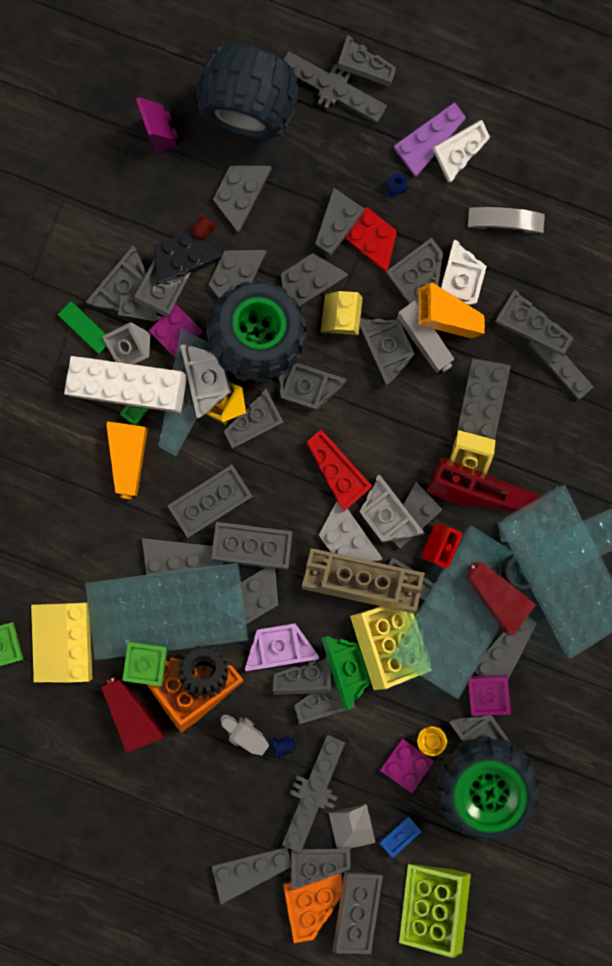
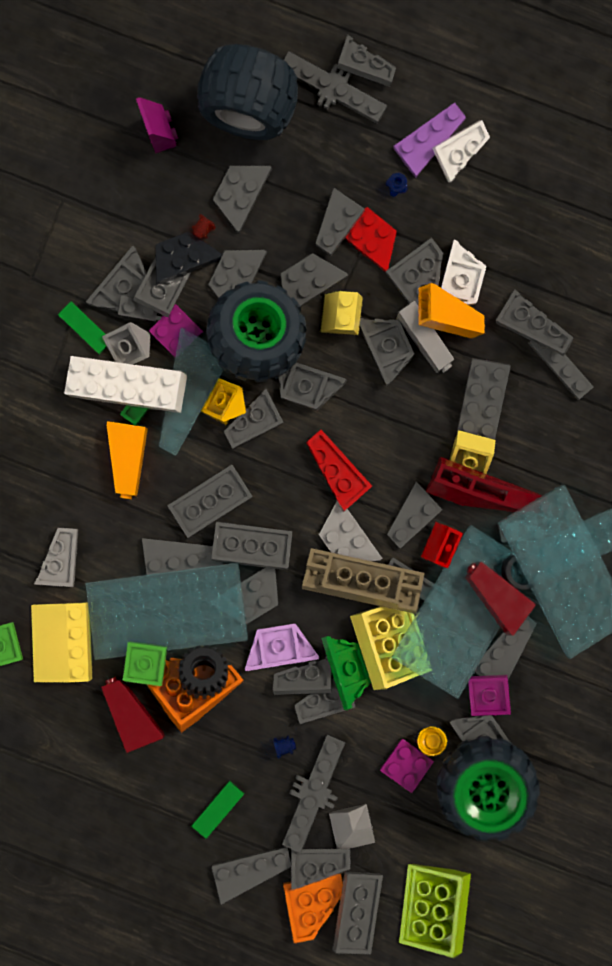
light grey wing [181,344,231,418] -> none
light grey hinge [220,714,269,755] -> none
light grey wing [360,475,424,543] -> none
blue plate [379,816,422,858] -> none
light grey slope [468,207,545,234] -> none
none -> light grey wing [34,528,78,587]
none -> green tile [192,781,244,839]

